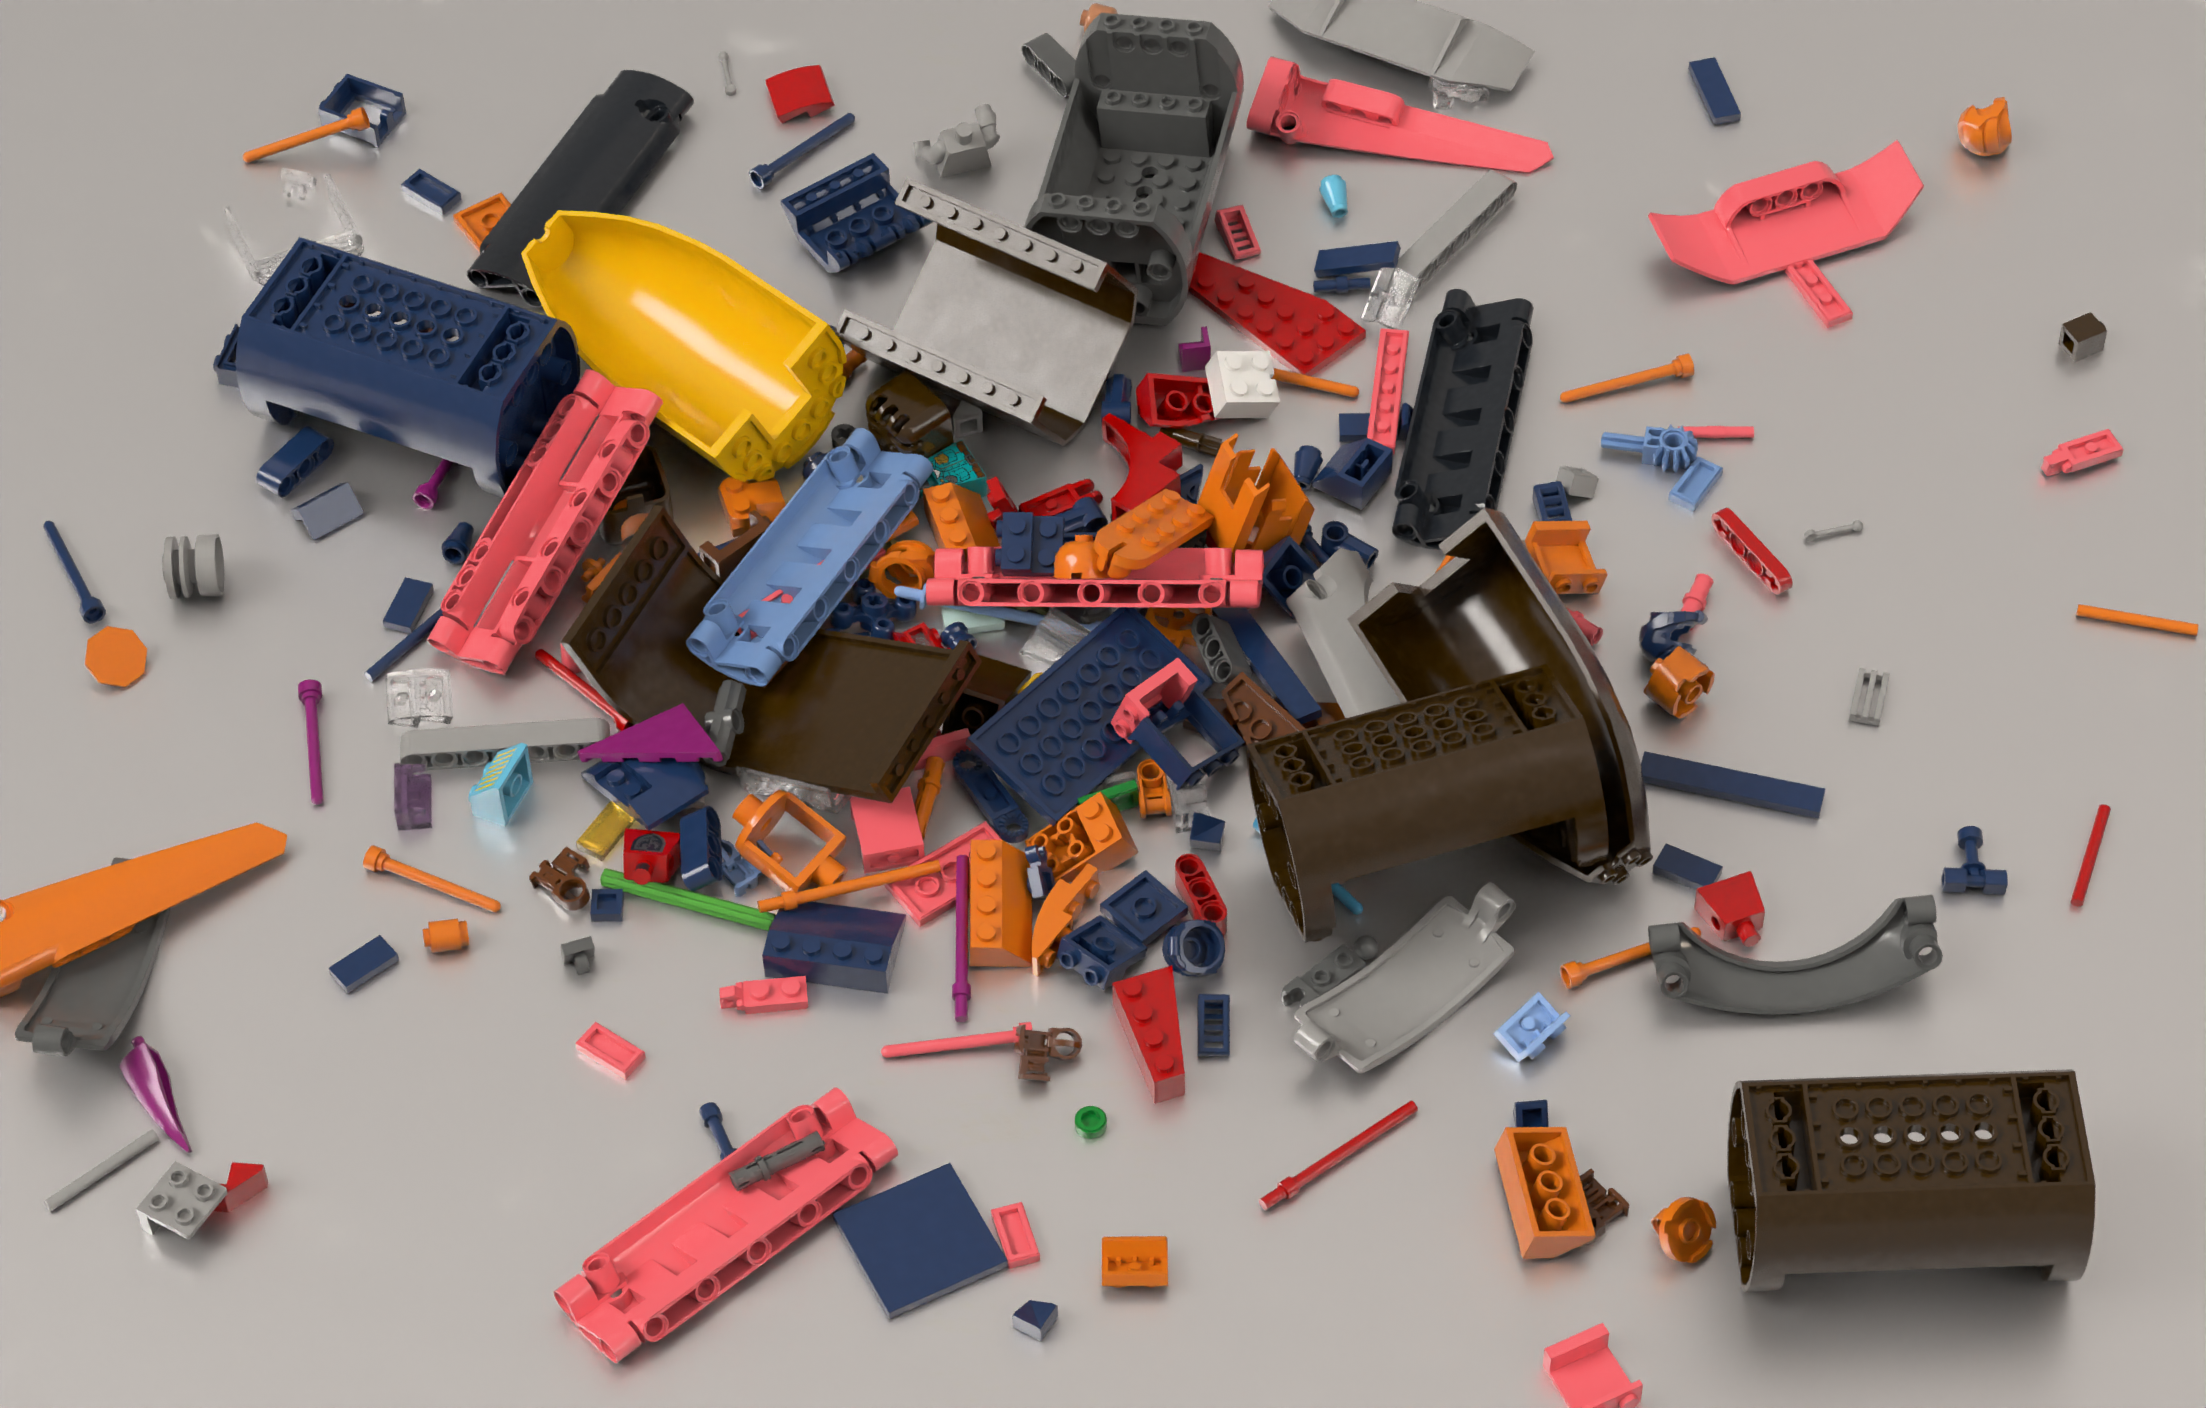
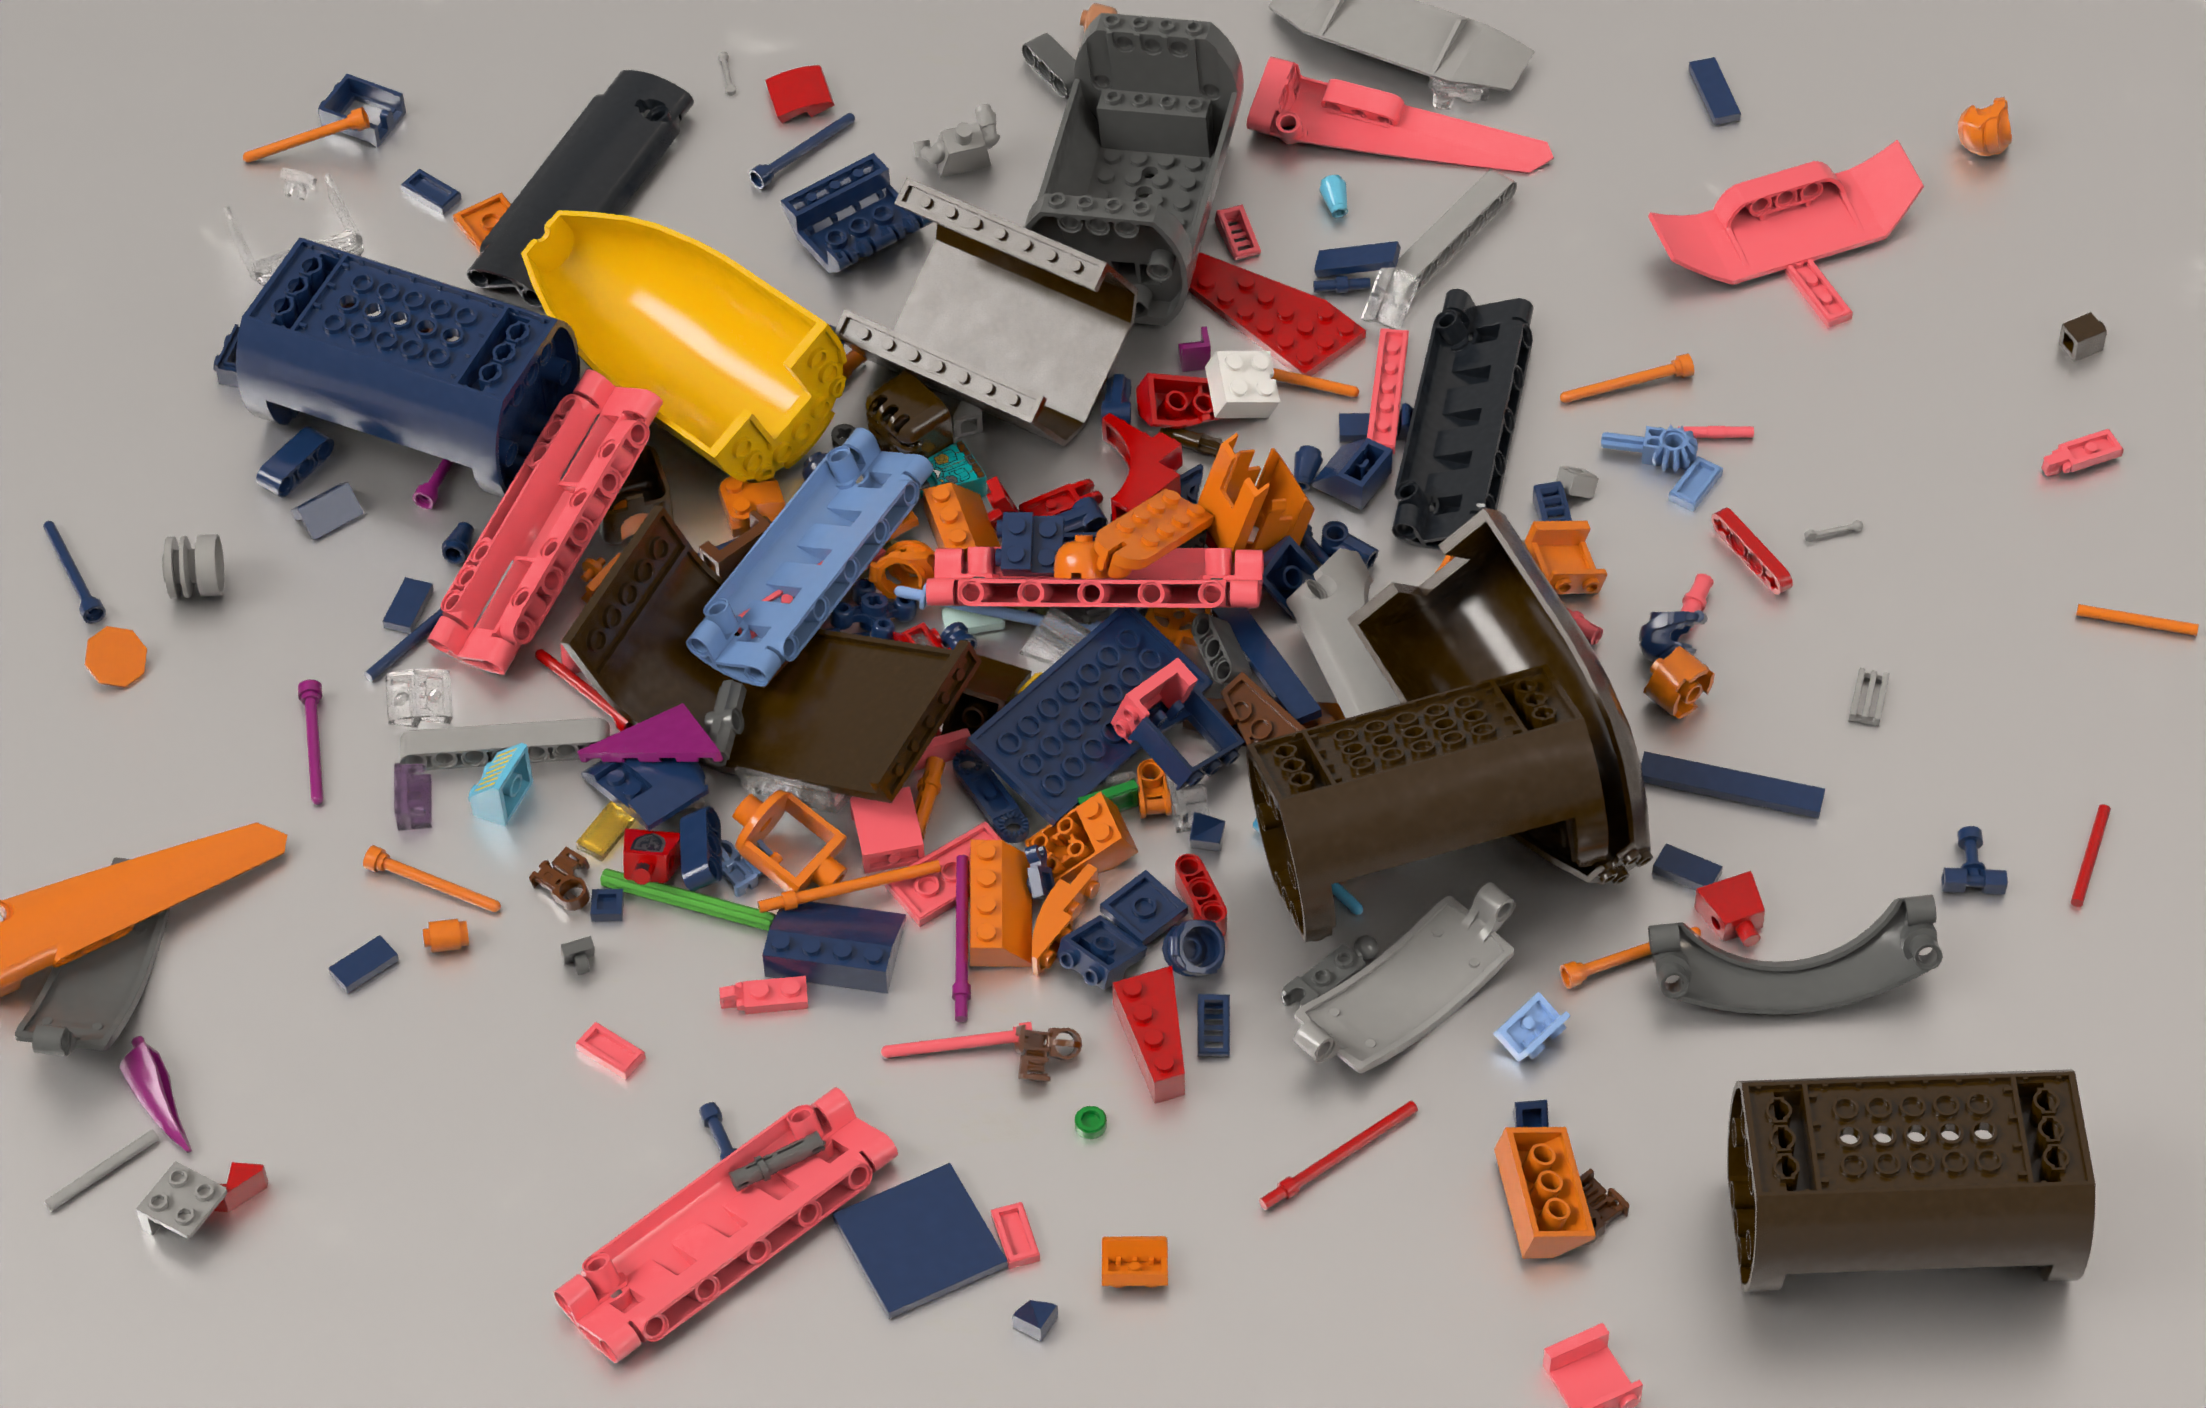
orange tile [1651,1197,1716,1263] -> none

